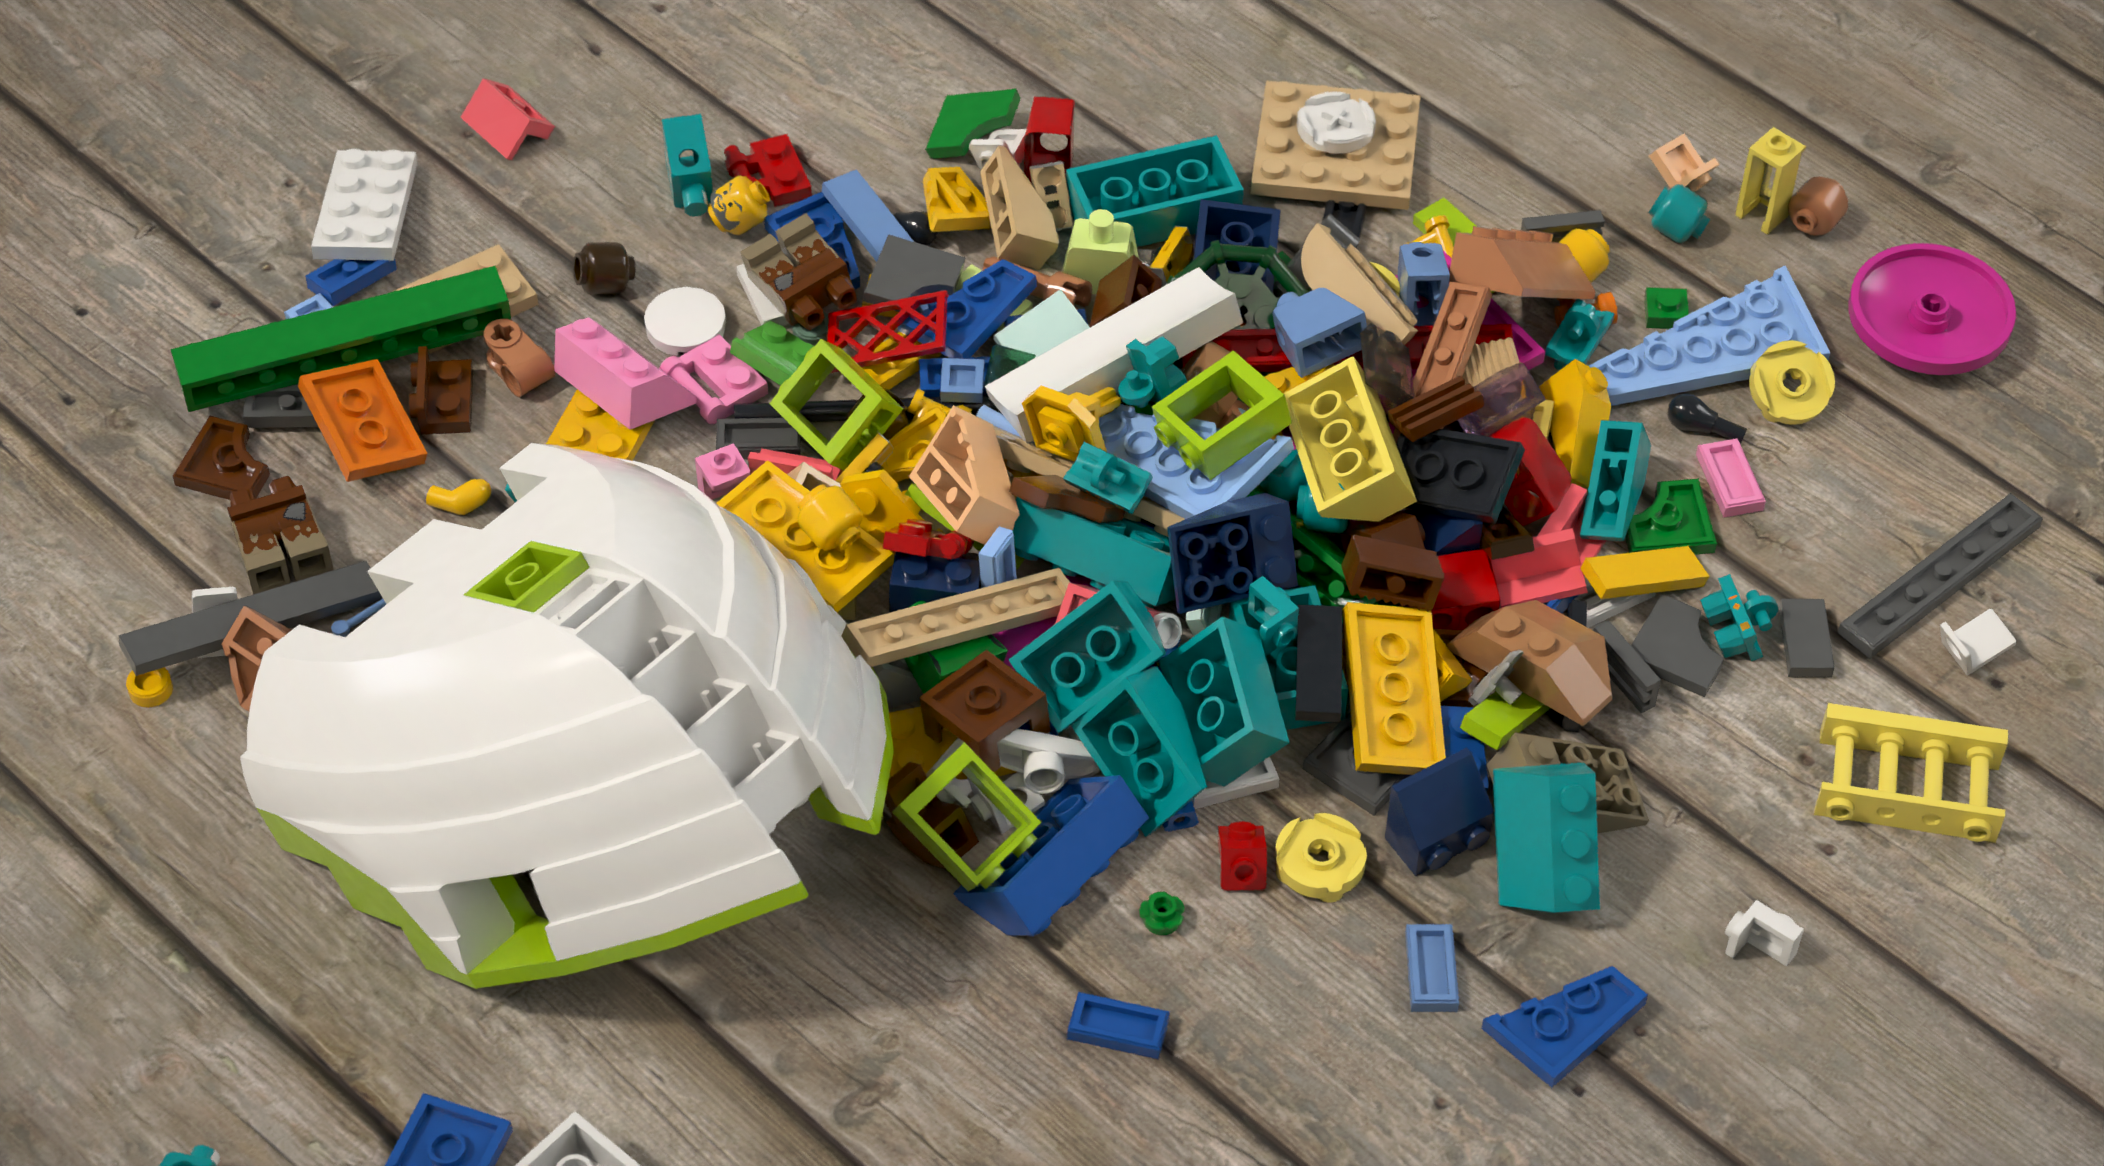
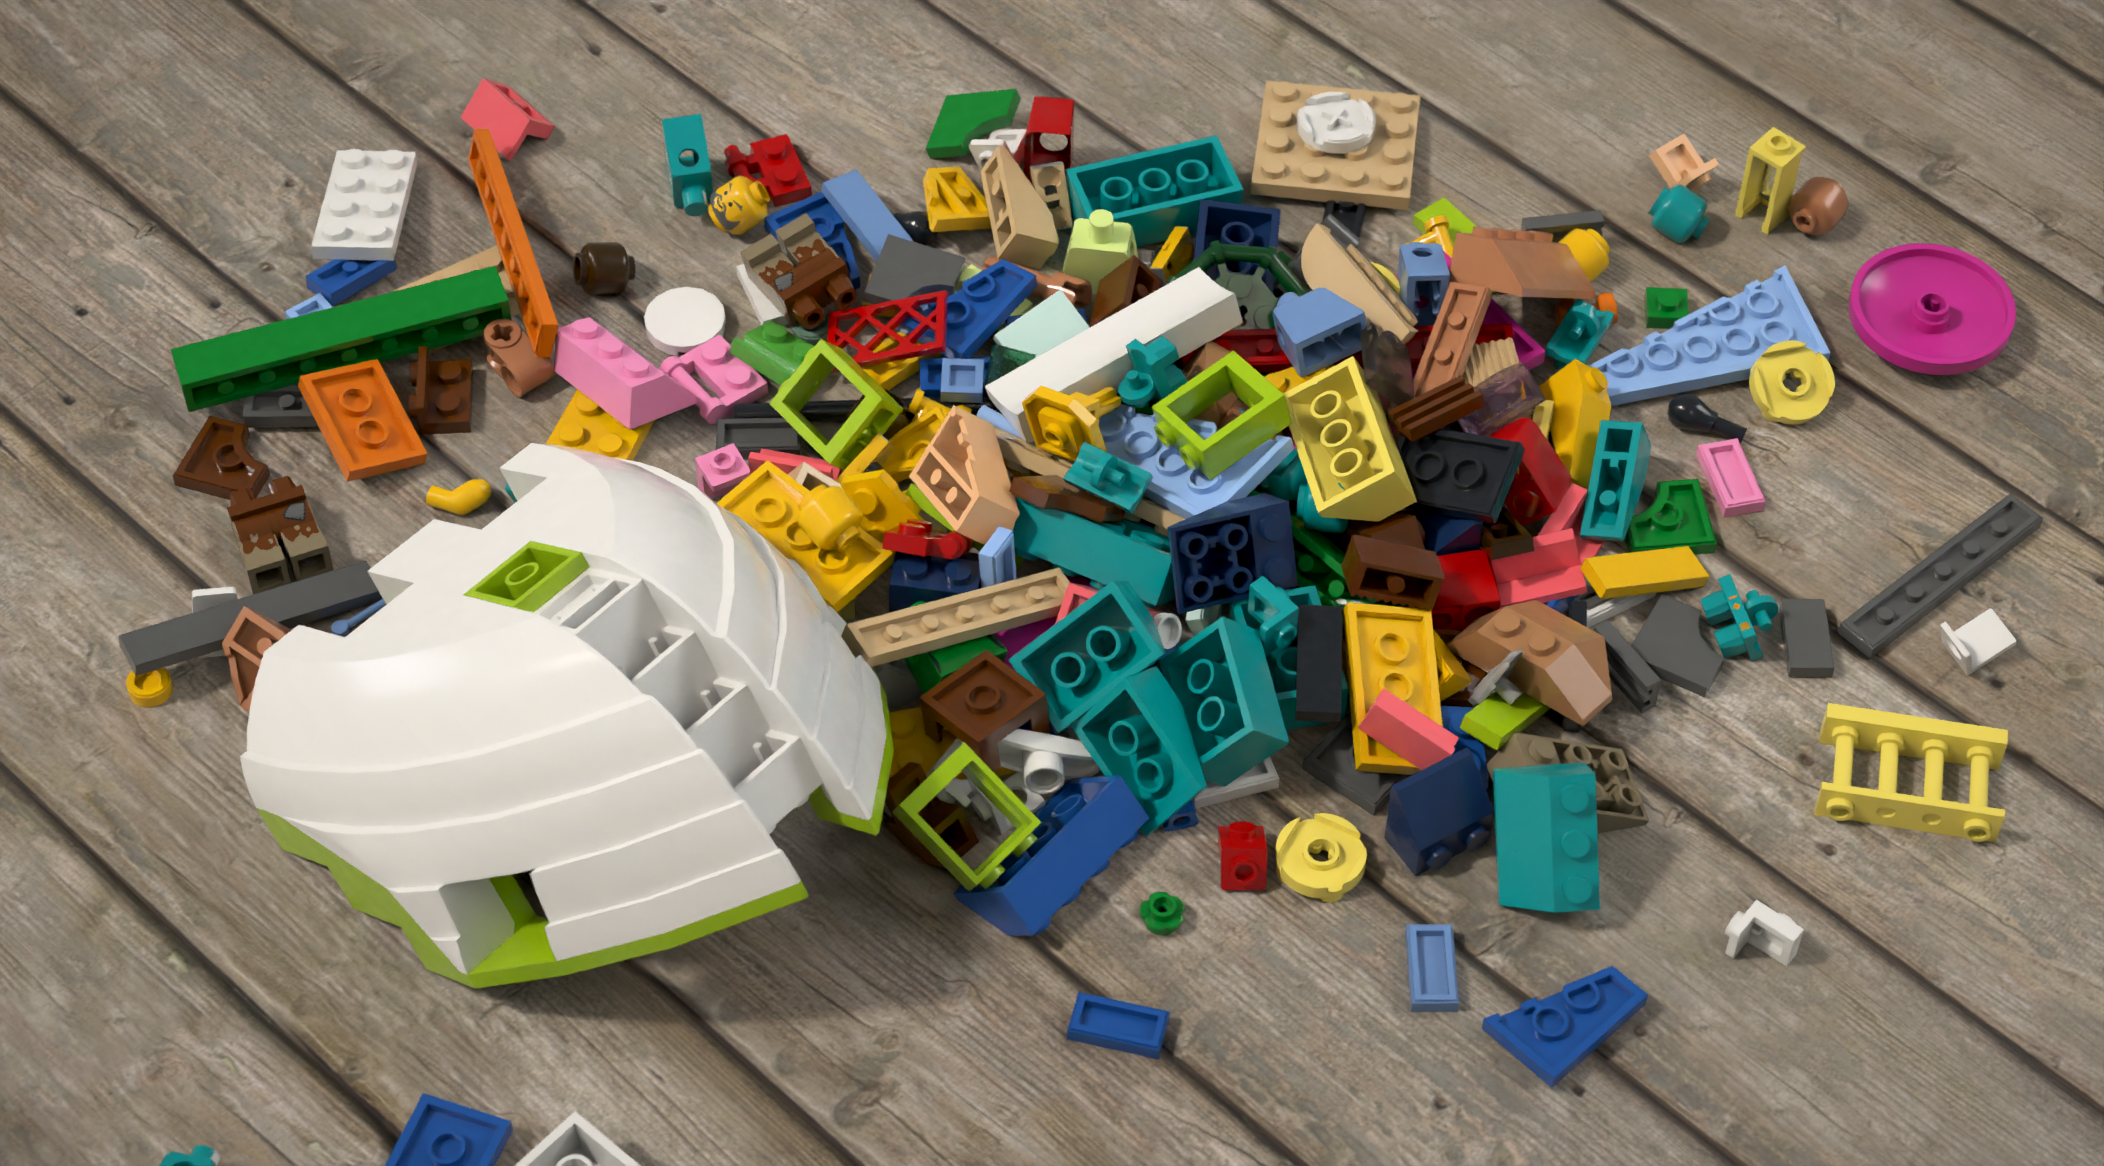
none -> orange tile [468,128,558,357]
none -> coral panel [1358,688,1459,770]

